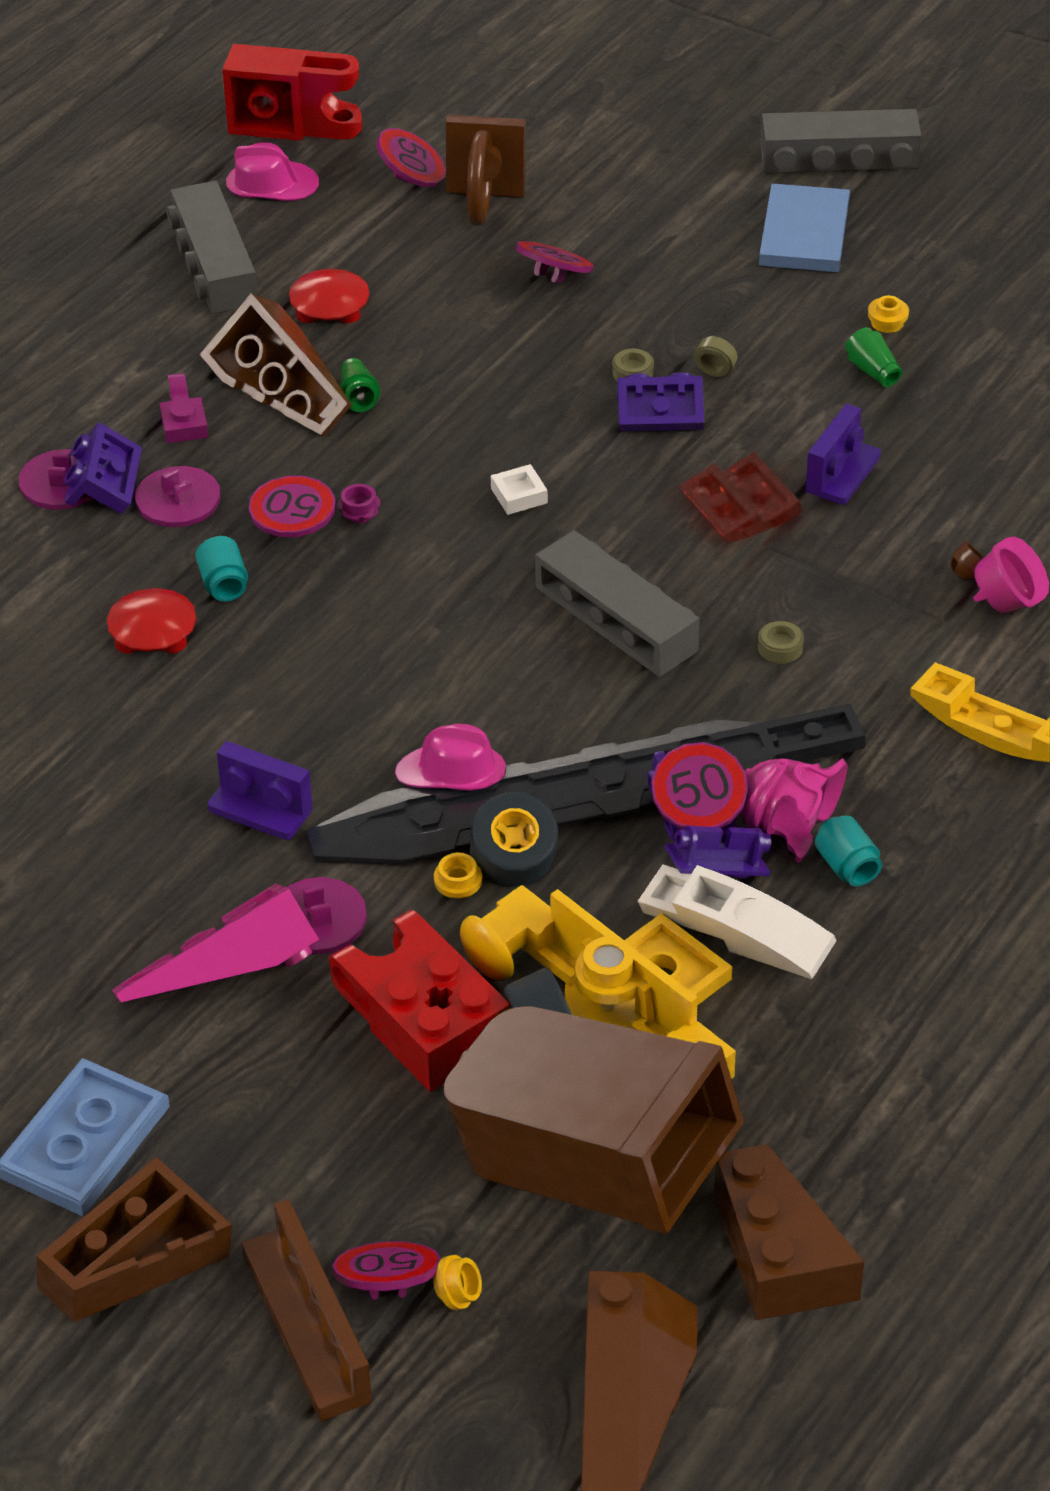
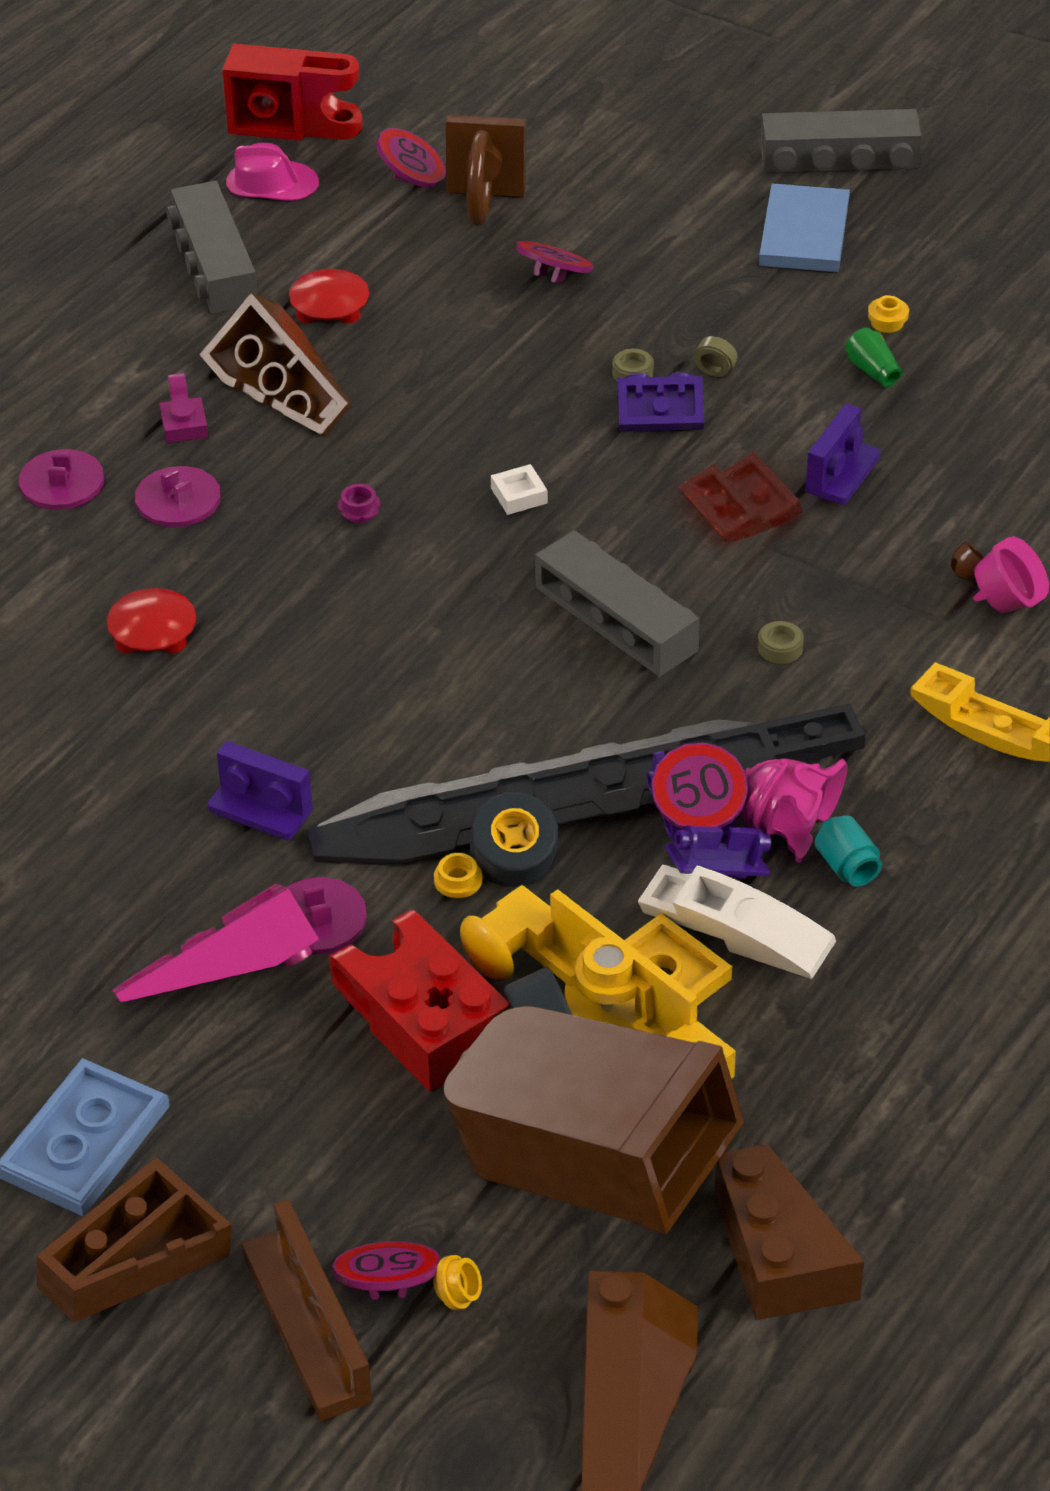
dark purple bracket [64,422,142,514] -> none
teal brick [195,536,248,602] -> none
piece [249,476,336,537] -> none
green cone [340,358,381,412] -> none
dark pink piece [395,723,506,791] -> none

